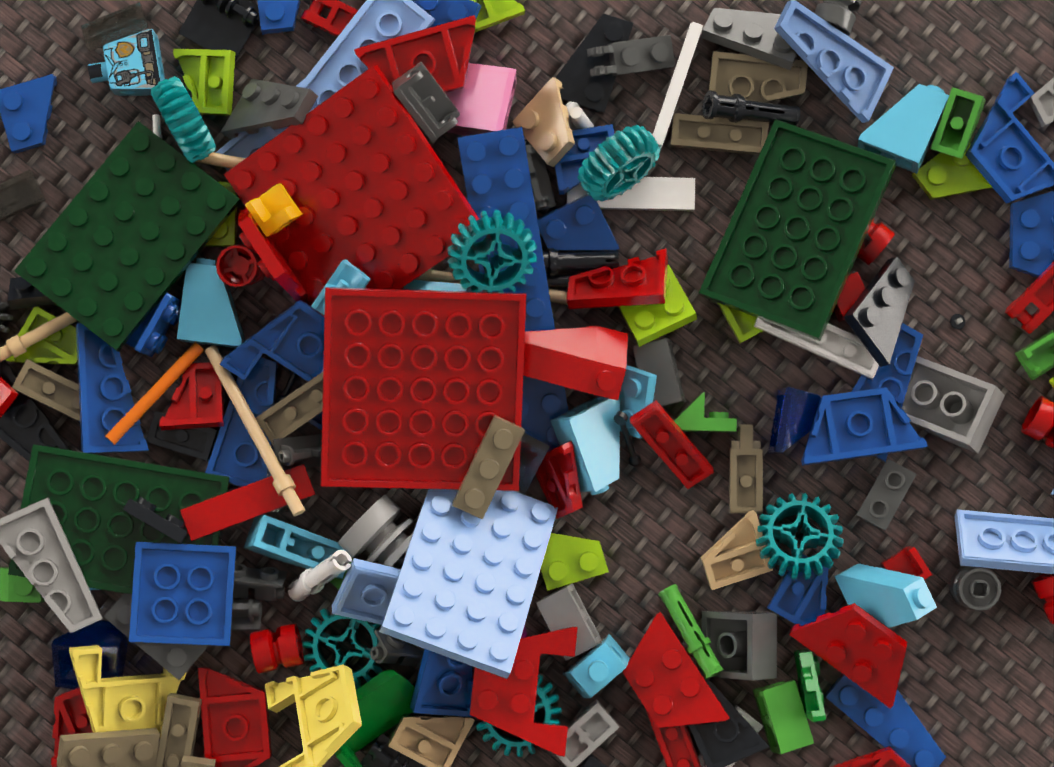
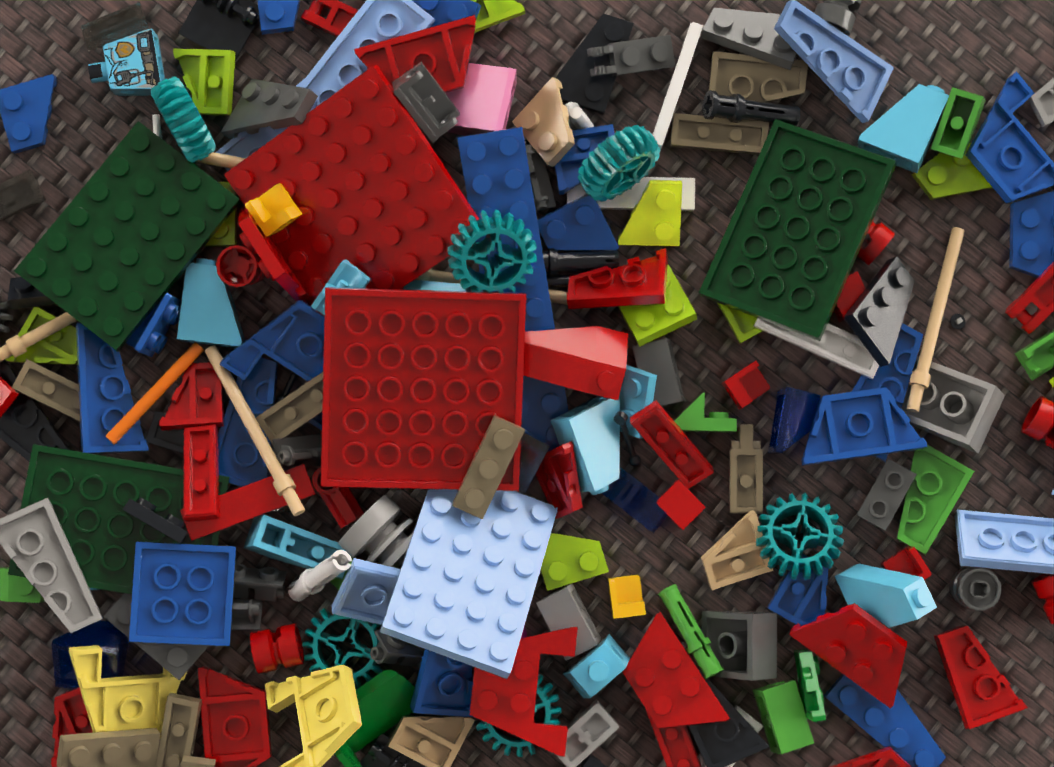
none -> red tile [184,424,219,522]
none -> red piece [312,467,365,528]
none -> clear blue slope [602,467,668,534]
none -> yellow panel [608,575,646,619]
none -> neon yellow wing [618,180,682,246]
none -> red panel [656,479,706,530]
none -> red panel [721,361,770,410]
none -> bright green wing [897,445,975,555]
none -> tan bar [906,227,965,413]
none -> red wing [934,625,1028,729]

